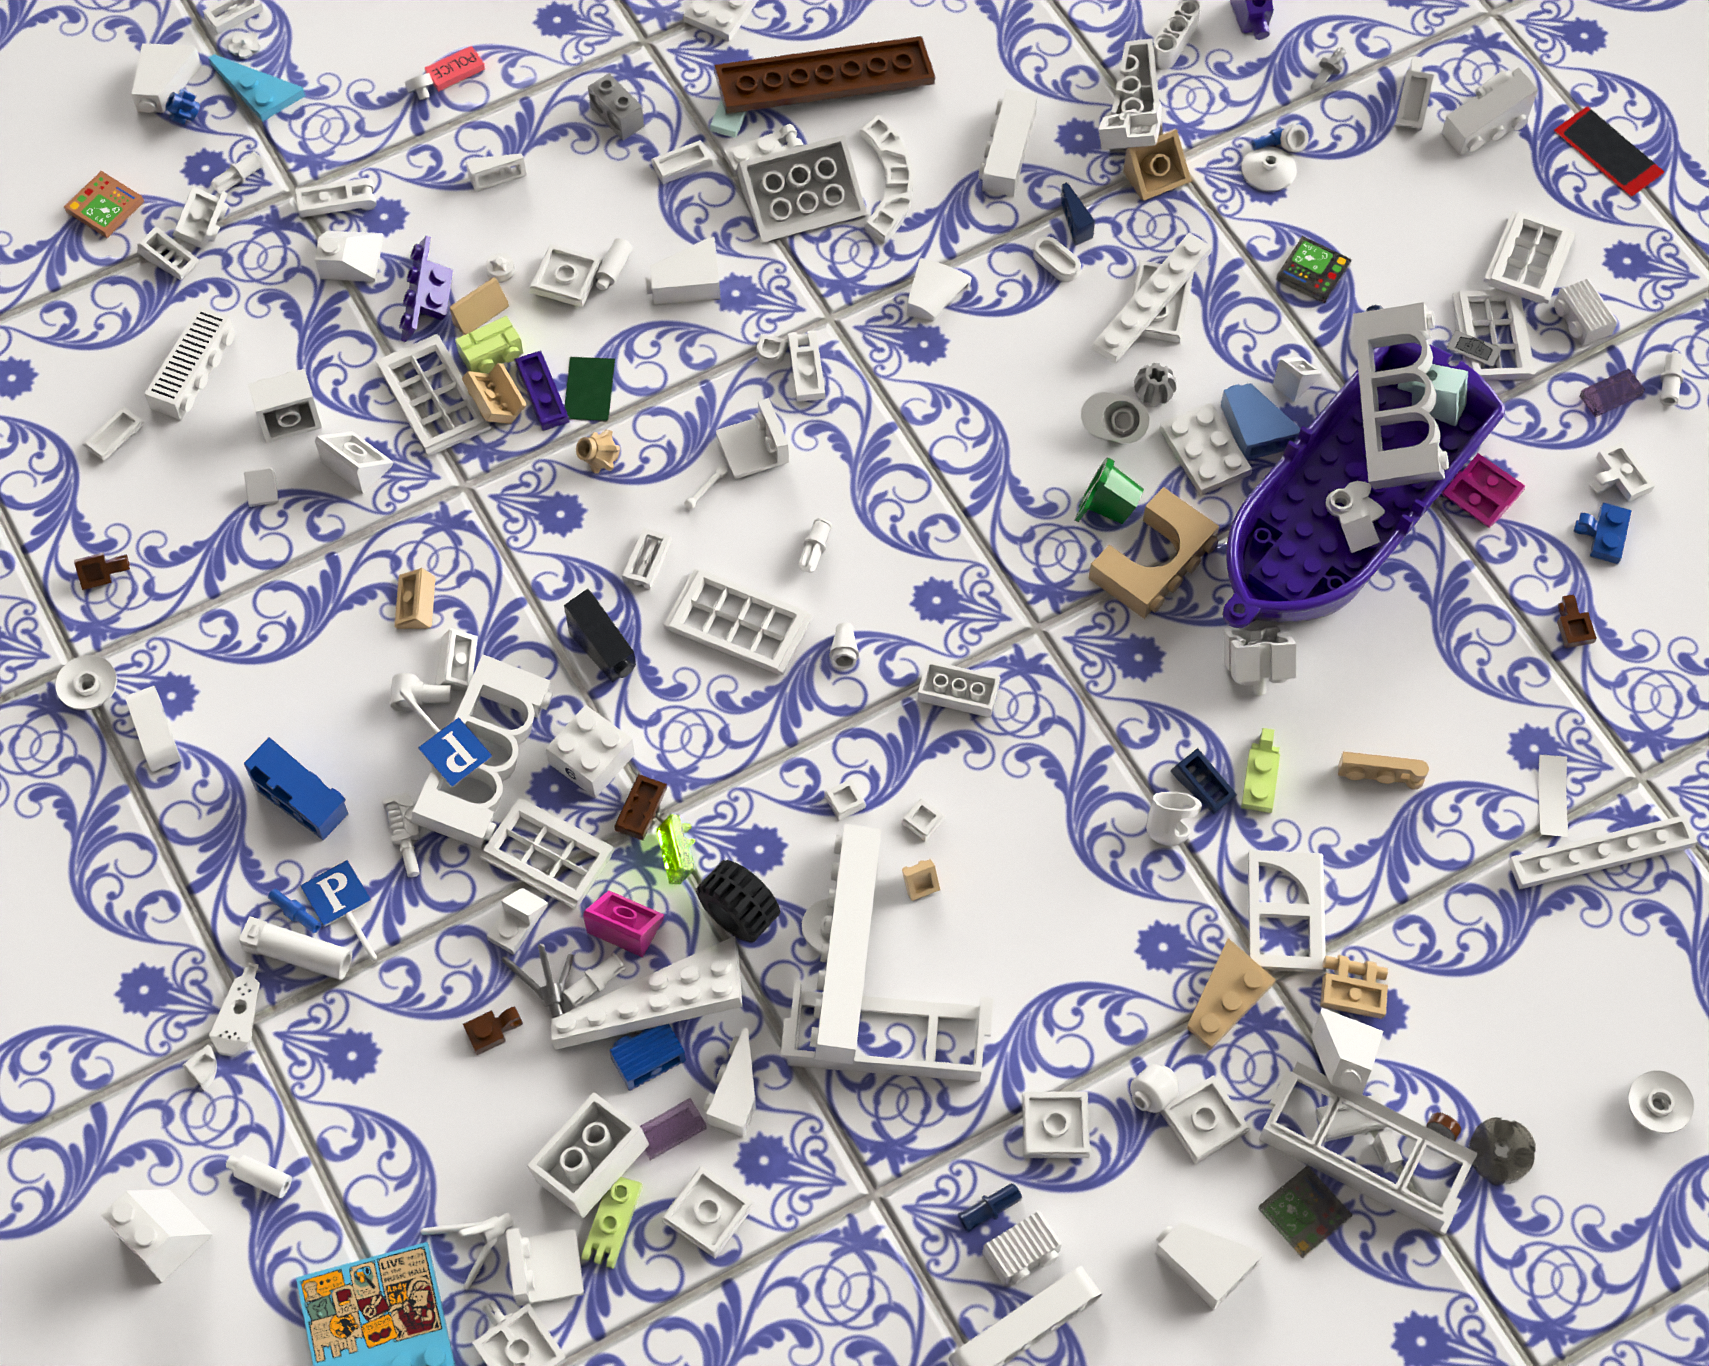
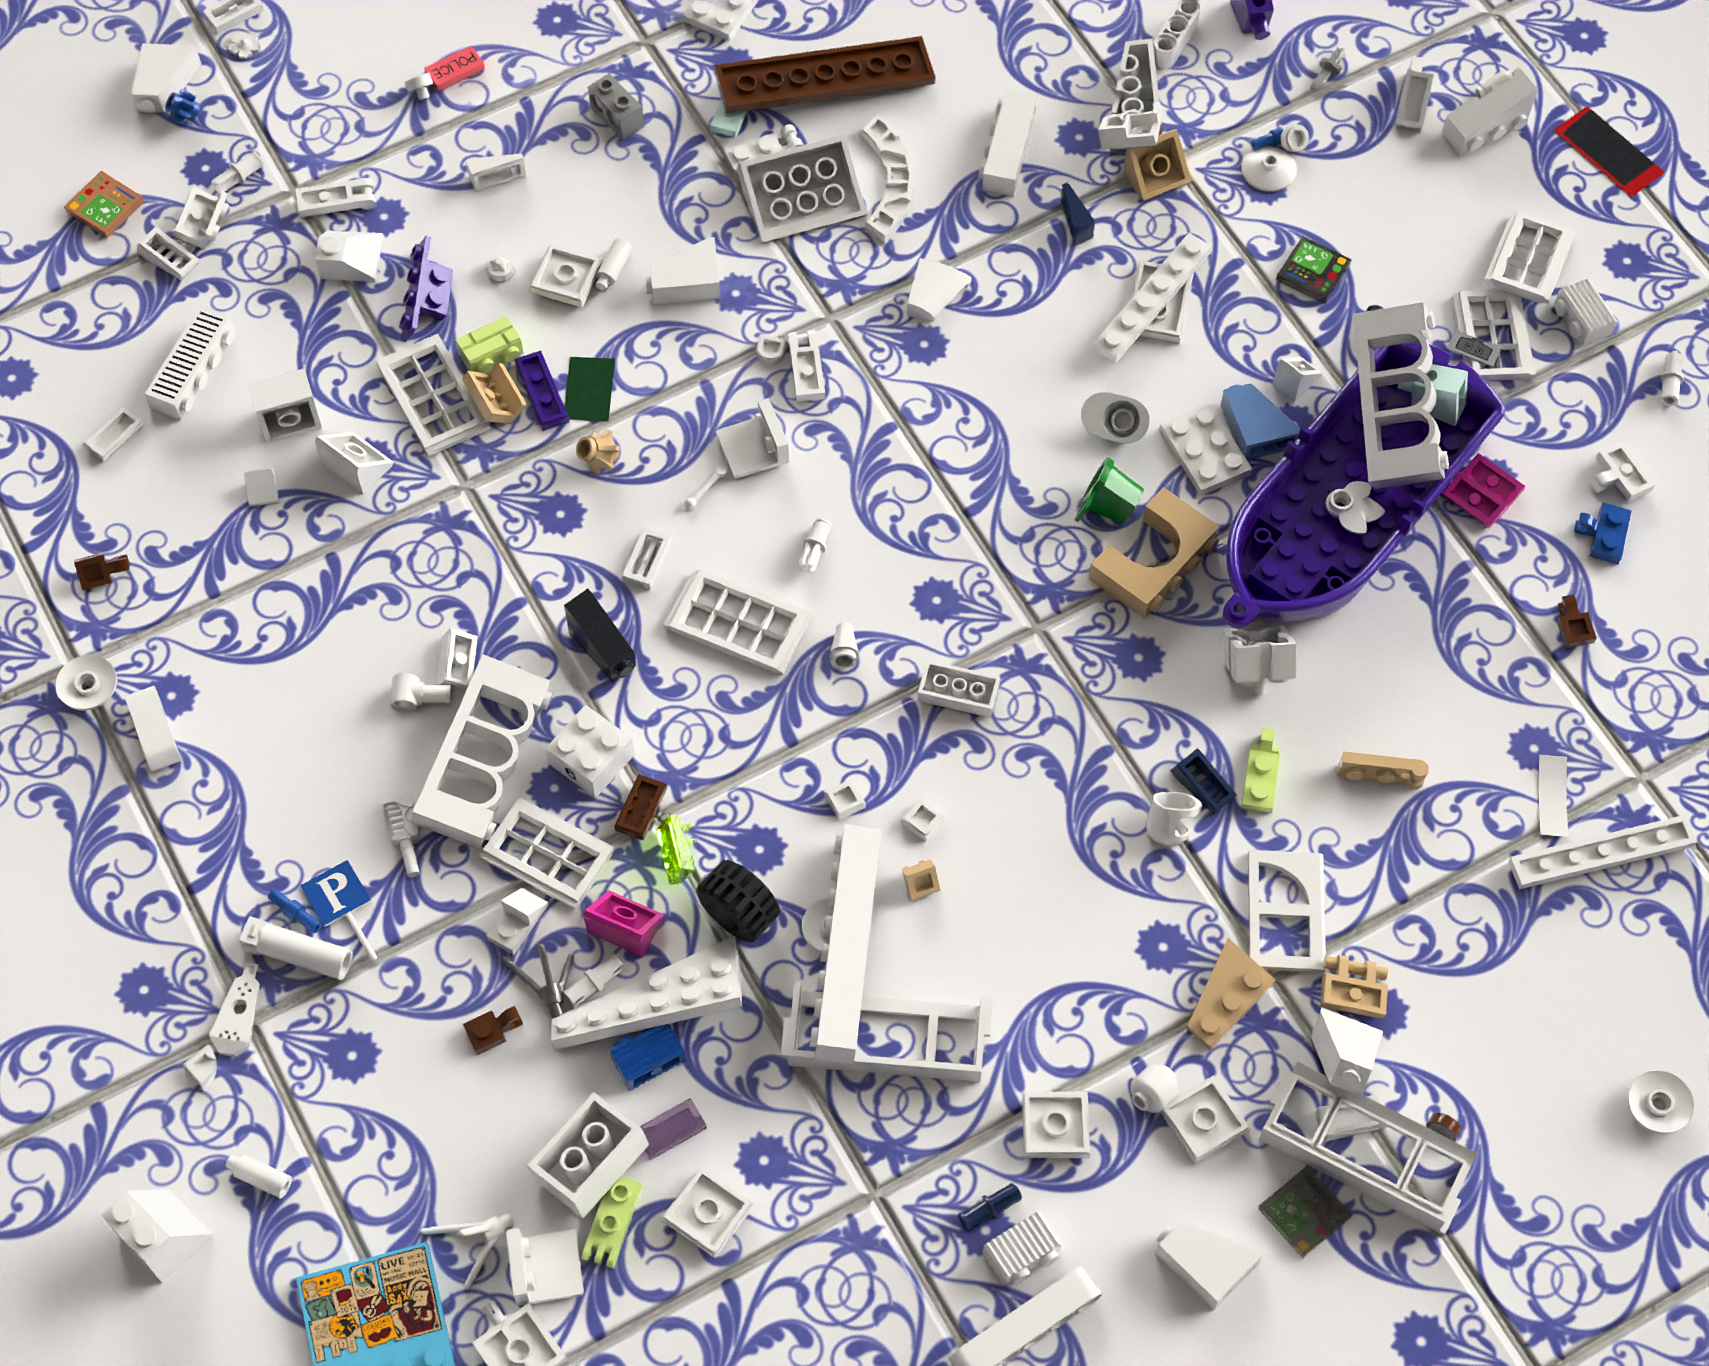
medium azure wing [208,54,305,122] -> none
blue wedge [244,737,348,841] -> none
tan slope [394,568,435,629] -> none
blue piece [399,689,492,788] -> none
tan slope [449,277,509,335] -> none
white tile [651,140,713,184] -> none
white slope [703,1027,756,1138] -> none
white tile [1033,237,1081,282] -> none
light grey piece [1134,363,1177,406] -> none
white tile [1341,515,1380,553] -> none
white tile [1373,1129,1403,1173] -> none
clear smoke plate [1467,1117,1536,1185] -> none
clear purple tile [1579,368,1645,417] -> none

